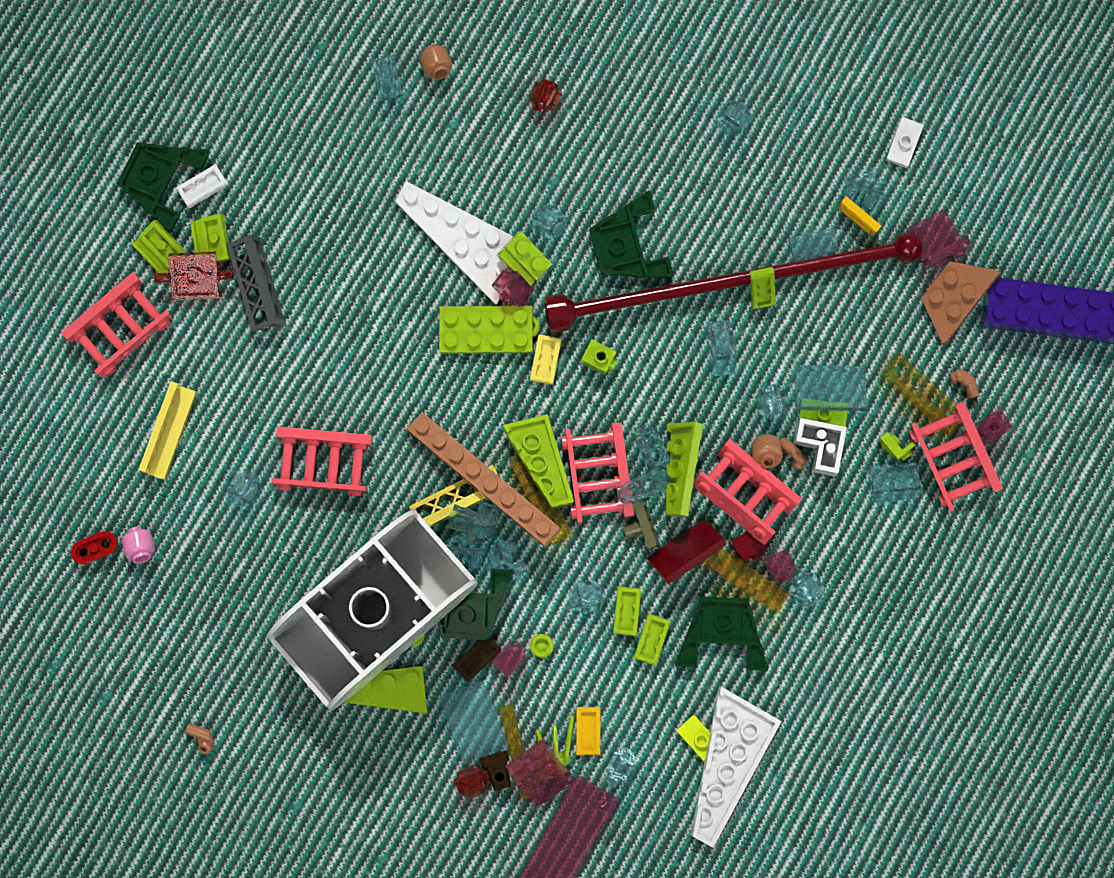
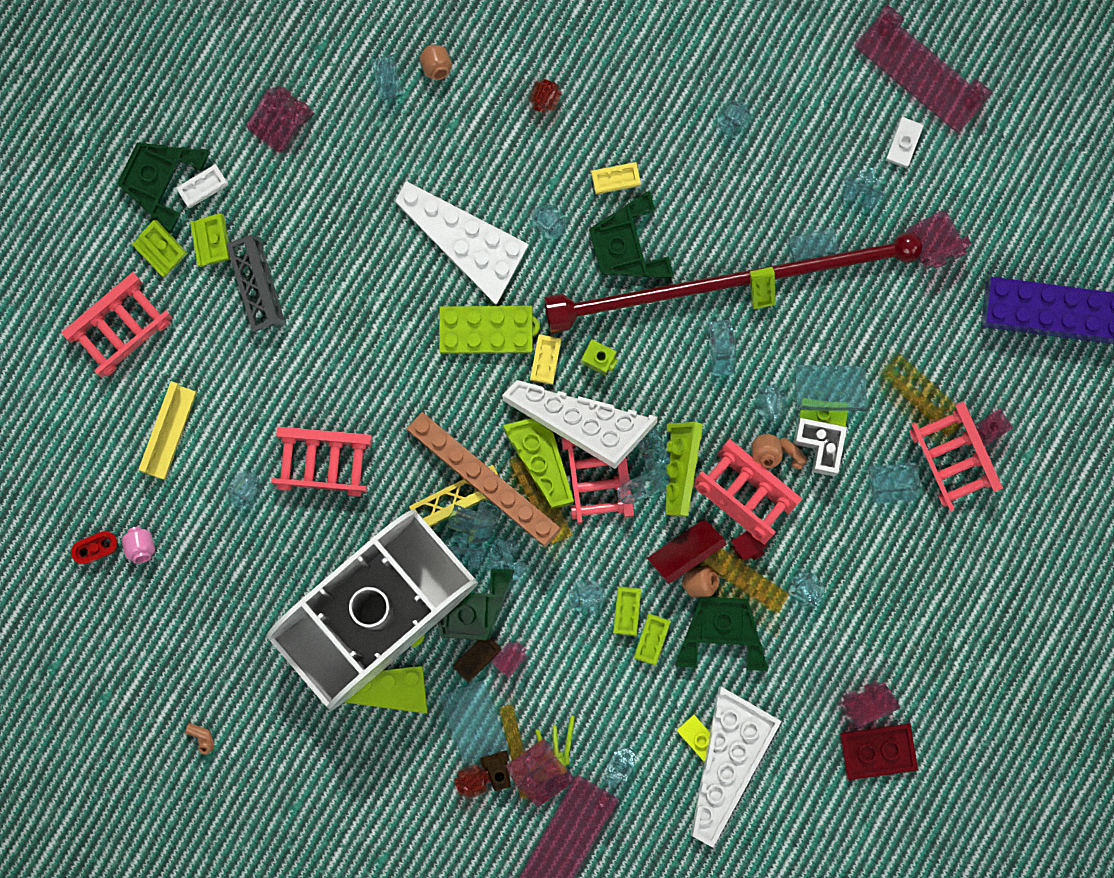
clear red plate [154,251,234,301] -> none
clear pink brick [491,268,534,307] -> none
lime plate [496,231,552,288] -> none
lime tile [530,634,554,658] -> none
yellow tile [576,707,600,755] -> none
olive tile [623,501,661,549] -> none
clear pink brick [763,549,797,583] -> none
yellow tile [838,196,881,237] -> none
lime bracket [878,432,916,461] -> none
nougat wing [921,261,1001,344] -> none
nougat arm [950,369,979,399] -> none
none -> clear pink bracket [247,86,315,153]
none -> white wing [502,380,657,469]
none -> light yellow plate [591,162,641,195]
none -> nougat head [682,566,719,598]
none -> clear pink slope [838,680,901,728]
none -> dark red tile [839,723,918,781]
none -> clear pink bracket [854,4,993,133]

